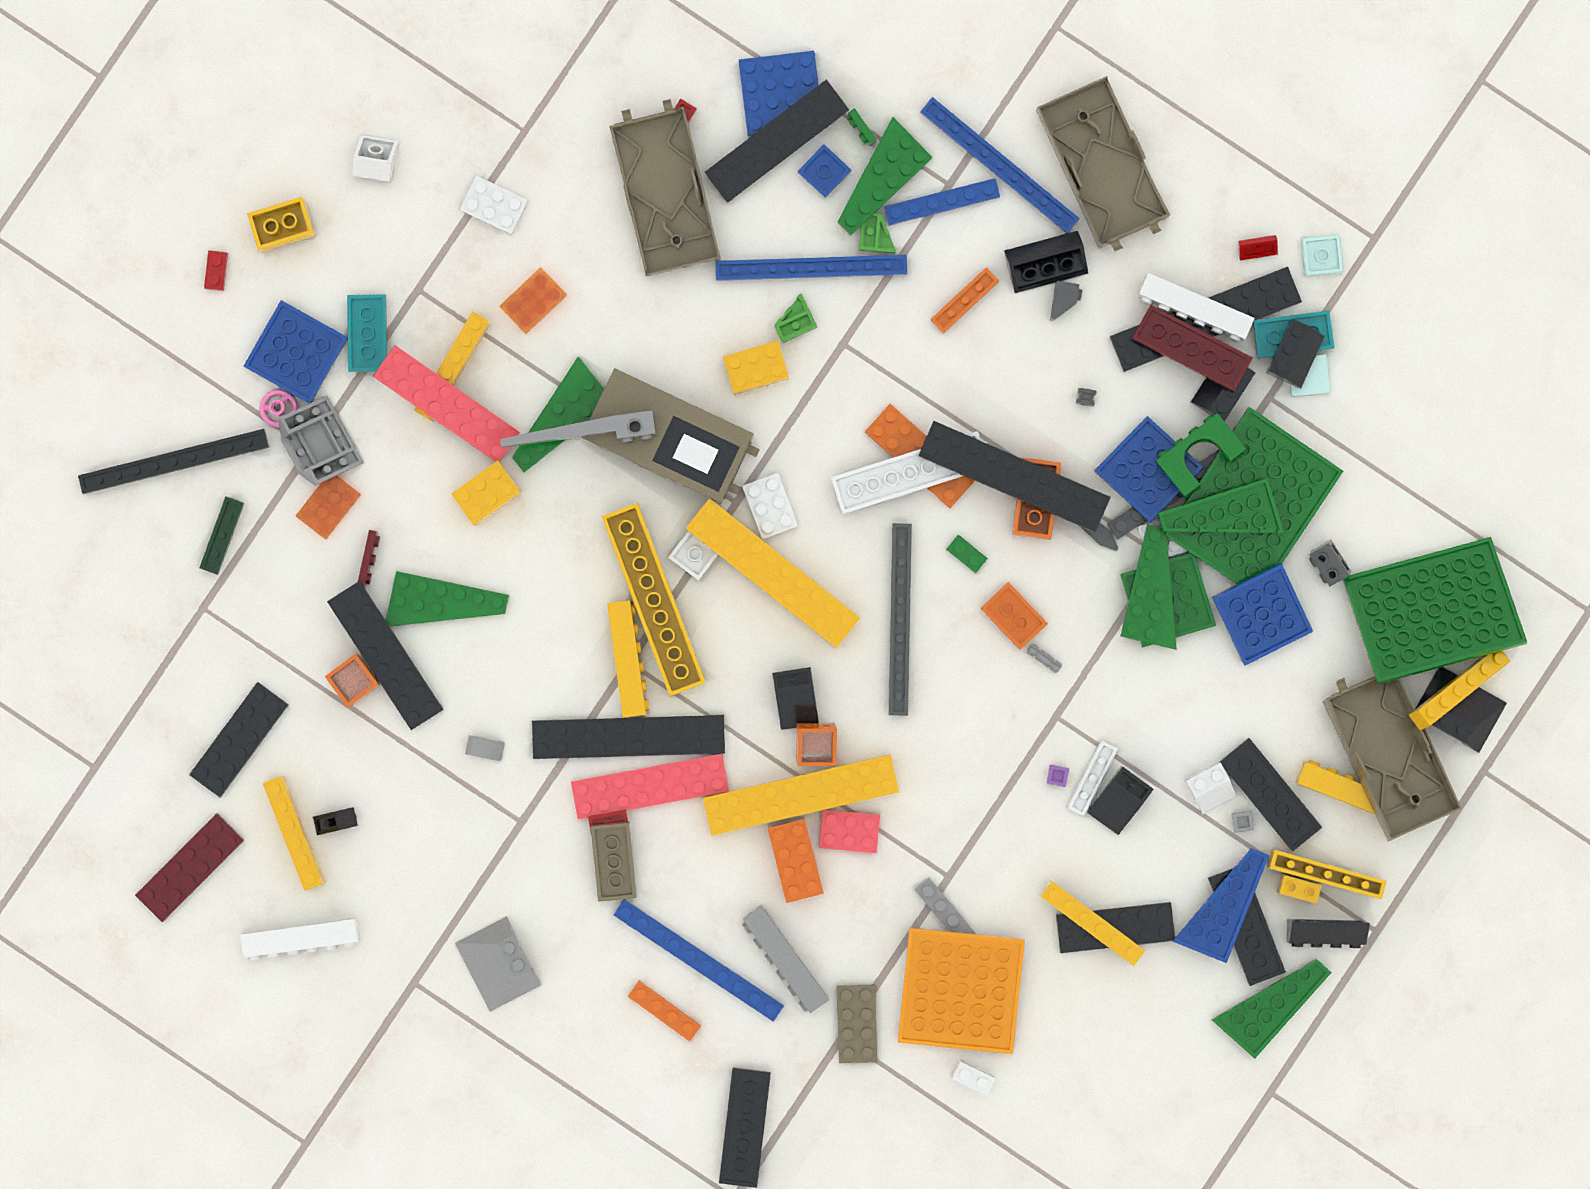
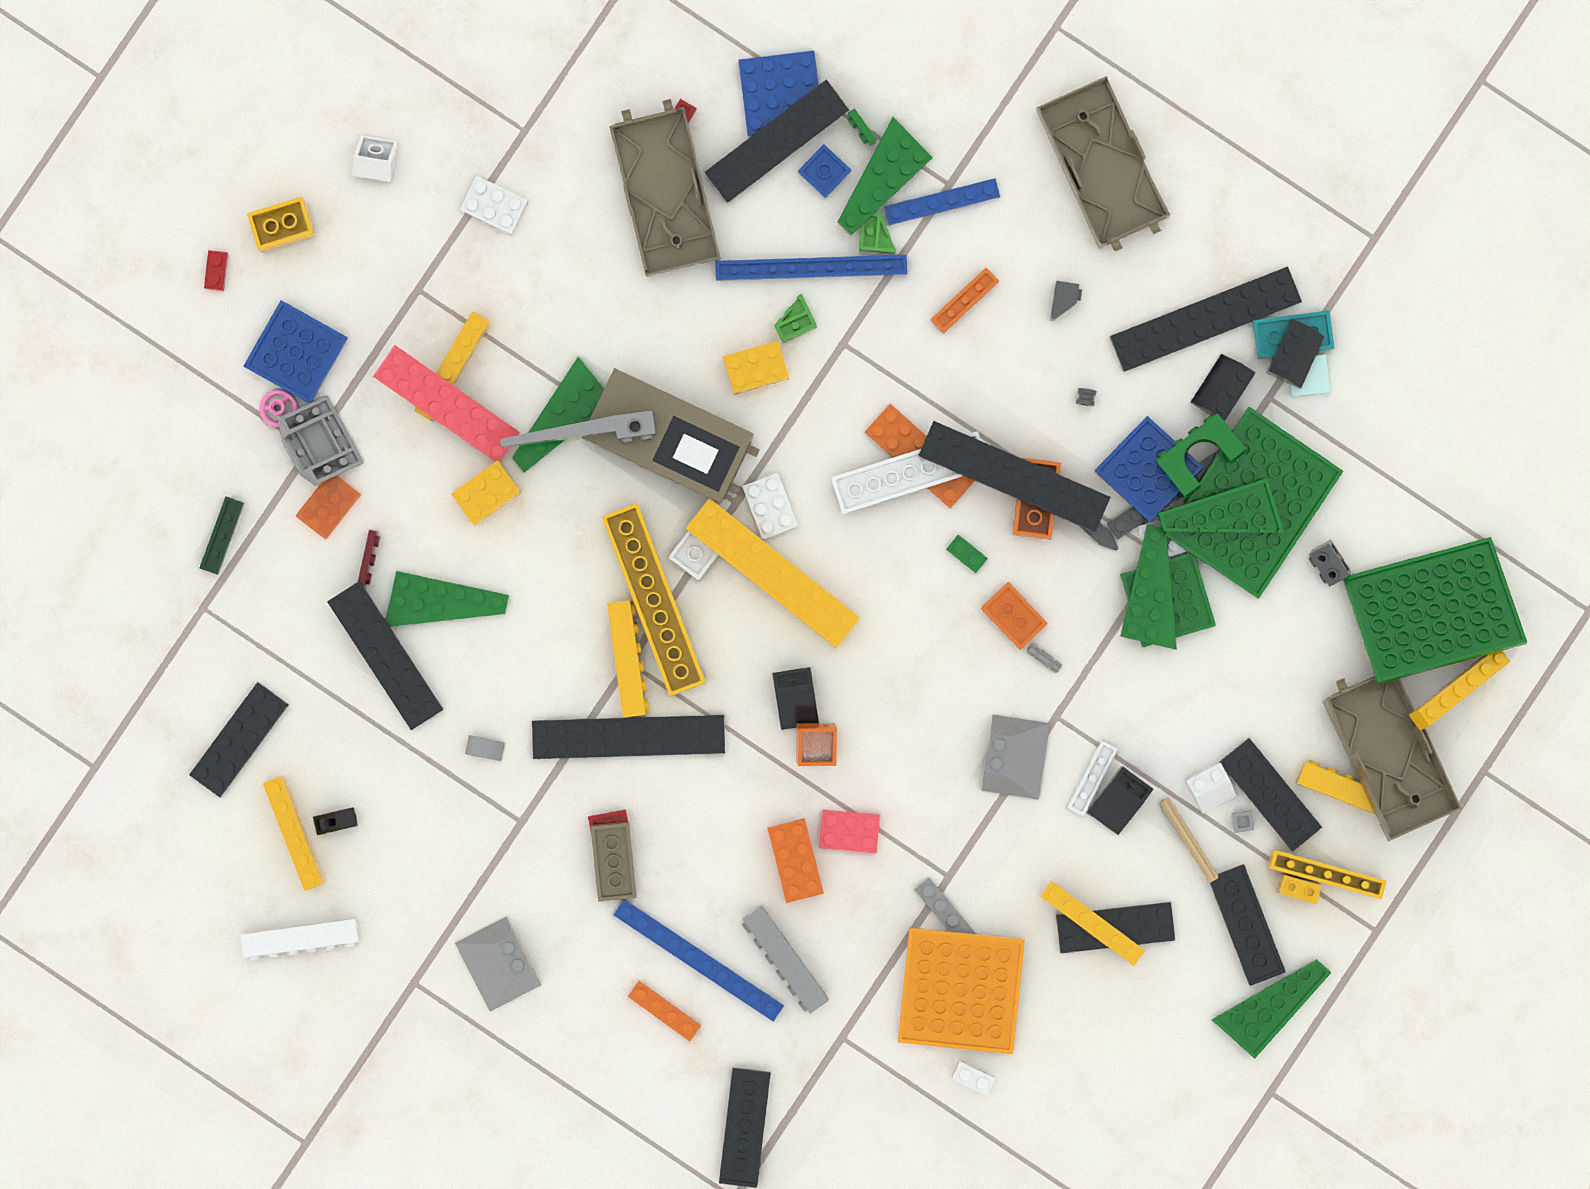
black plate [78,429,269,494] -> none
dark red plate [135,813,245,922] -> none
piece [325,654,381,708] -> none
teal plate [347,294,387,372] -> none
clear orange plate [499,267,567,334] -> none
coral plate [571,754,729,819] -> none
yellow brick [703,754,899,836] -> none
dark tan plate [837,984,877,1063] -> none
dark grey plate [889,523,912,716] -> none
blue plate [920,97,1080,234] -> none
black slope [1004,231,1088,293] -> none
medium lavender plate [1046,765,1069,787] -> none
dark red plate [1132,305,1253,392] -> none
white brick [1138,273,1254,342] -> none
blue wing [1172,848,1269,963] -> none
blue plate [1212,563,1313,666] -> none
red plate [1238,235,1278,261] -> none
black slope [1287,919,1370,948] -> none
light aqua tile [1301,234,1344,277] -> none
black slope [1415,667,1507,753] -> none
none -> light grey slope [981,715,1050,799]
none -> tan axle [1160,797,1218,883]

